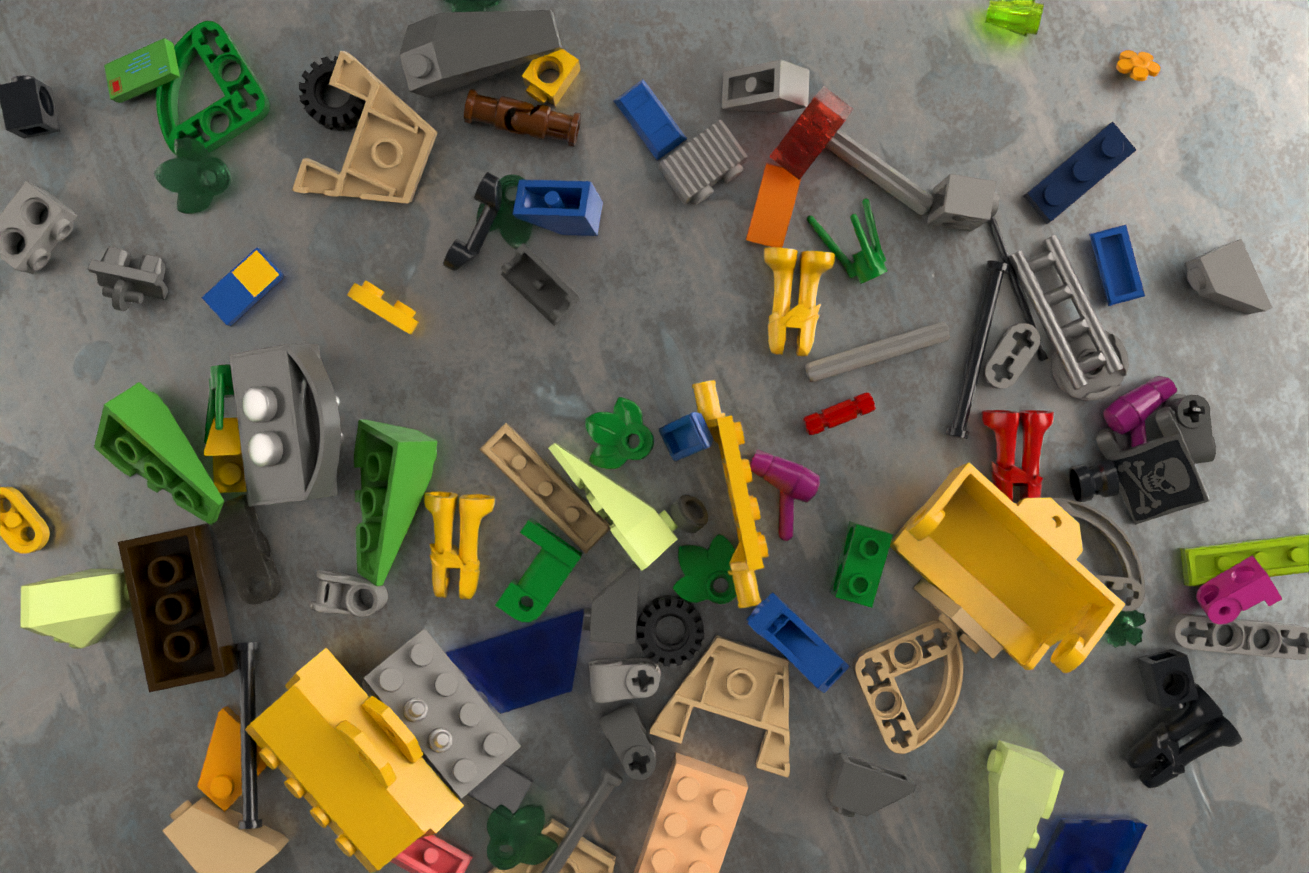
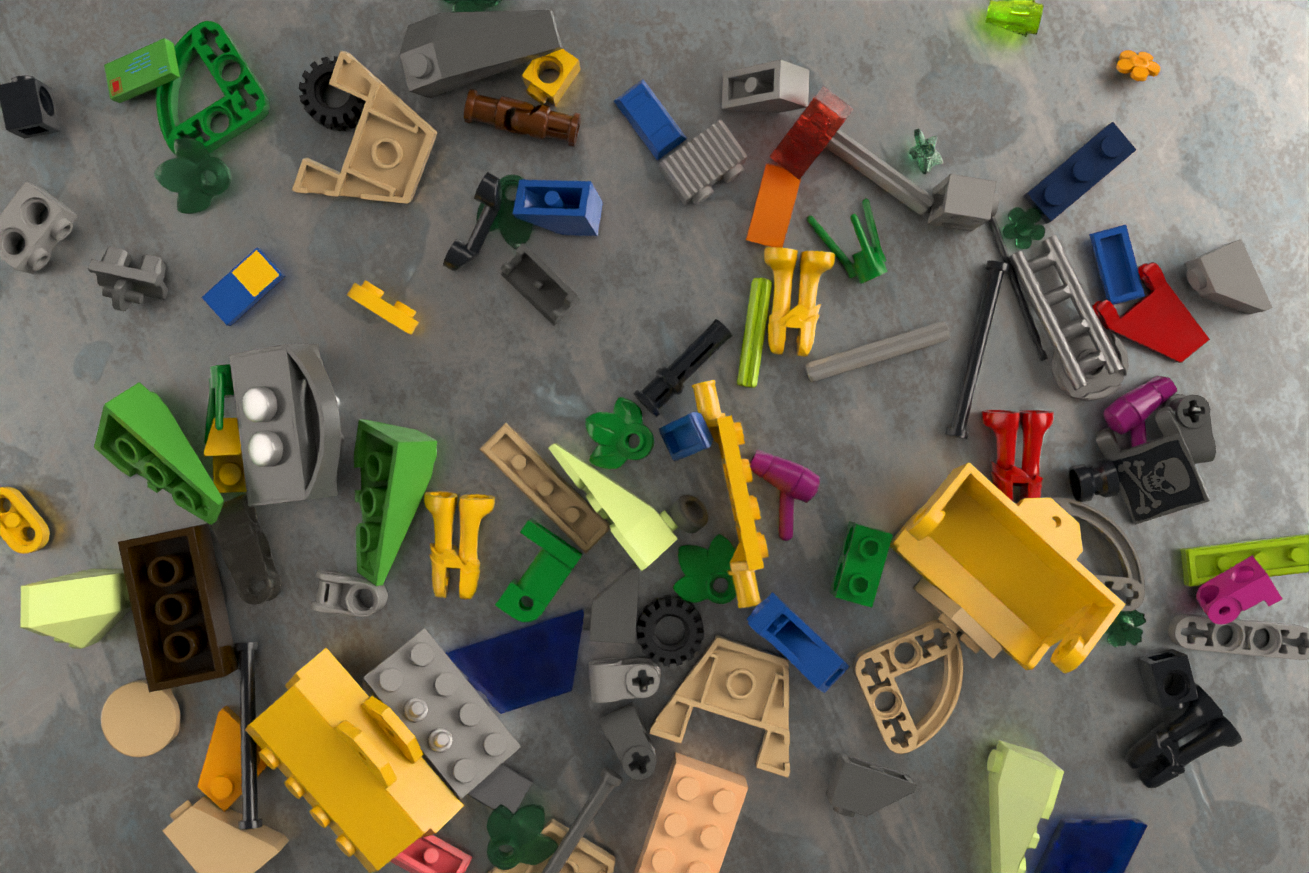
red axle [803,392,876,435] -> none
light grey beam [983,323,1040,388] -> none
none -> tan tile [101,680,180,757]
none -> black pin [633,319,733,418]
none -> lime axle [737,278,772,388]
none -> clear green plant [908,128,943,174]
none -> clear green plant [1003,207,1045,249]
none -> red flag [1092,262,1210,363]

